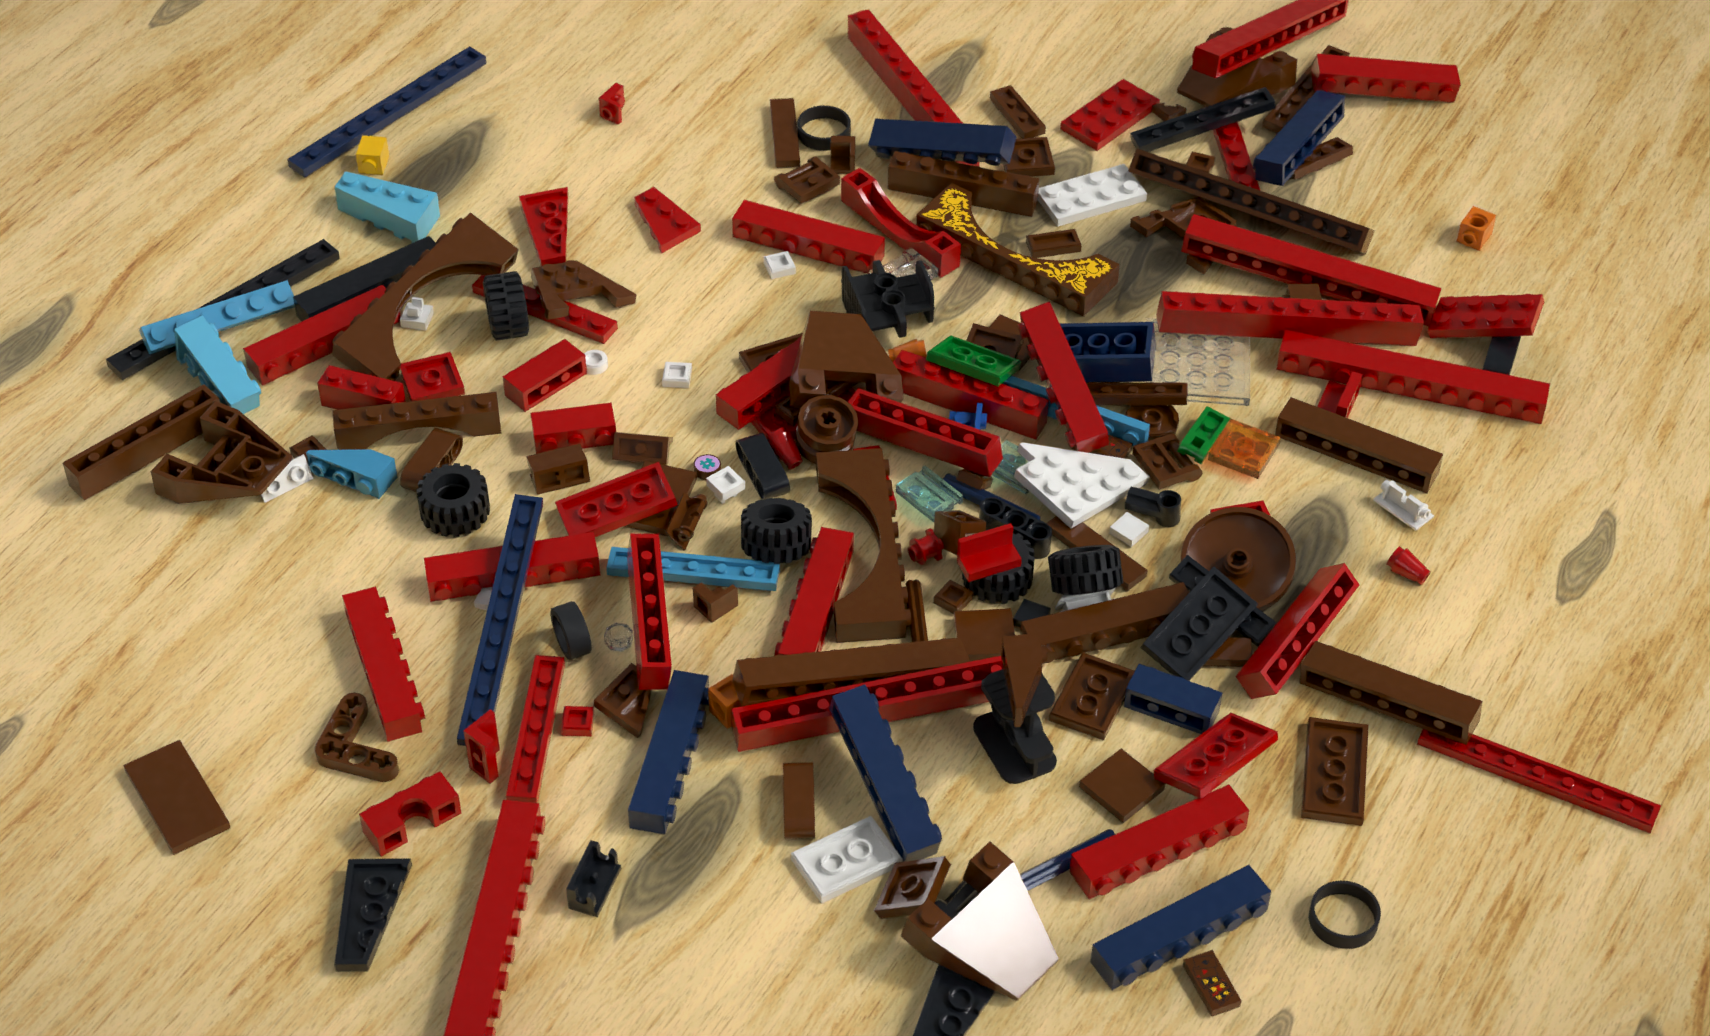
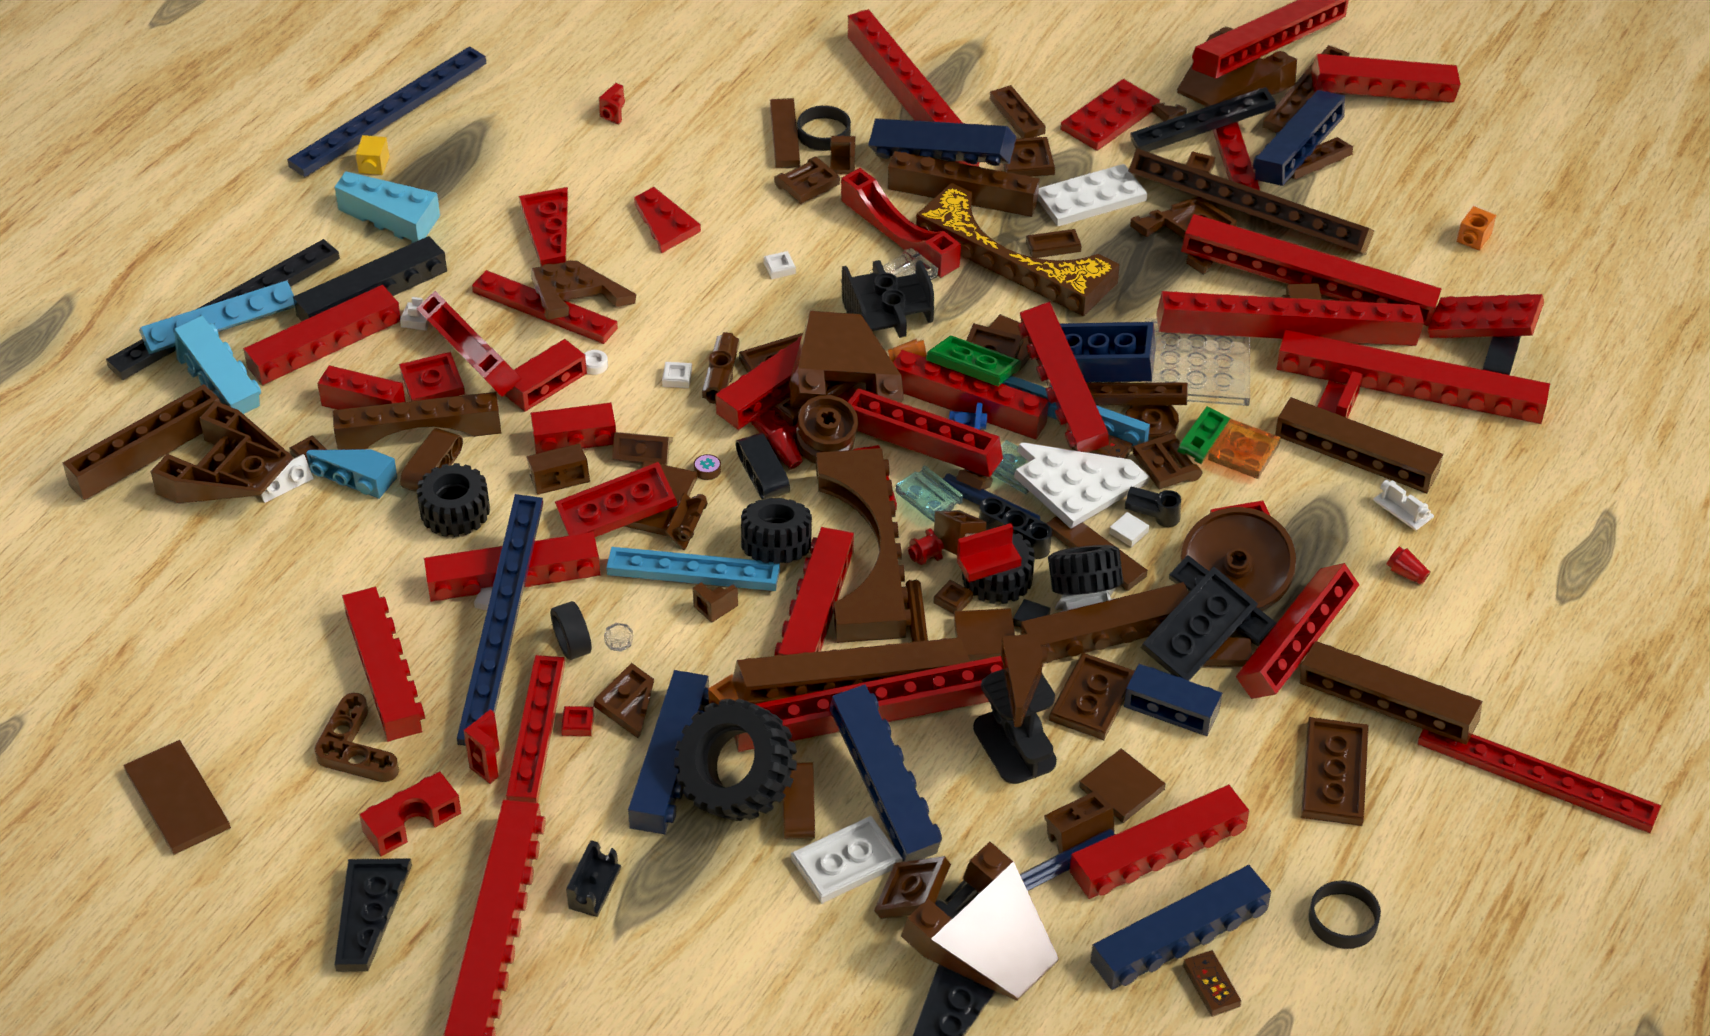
reddish brown arch [332,212,519,381] -> none
black tyre [483,271,529,341] -> none
red brick [627,533,672,690] -> none
white tile [706,466,745,504] -> none
red brick [732,200,885,274] -> none
red tile [1153,712,1278,799] -> none
none -> red arch [416,291,522,397]
none -> black tyre [674,699,797,821]
none -> reddish brown piece [702,332,740,404]
none -> reddish brown hinge [1044,791,1115,854]

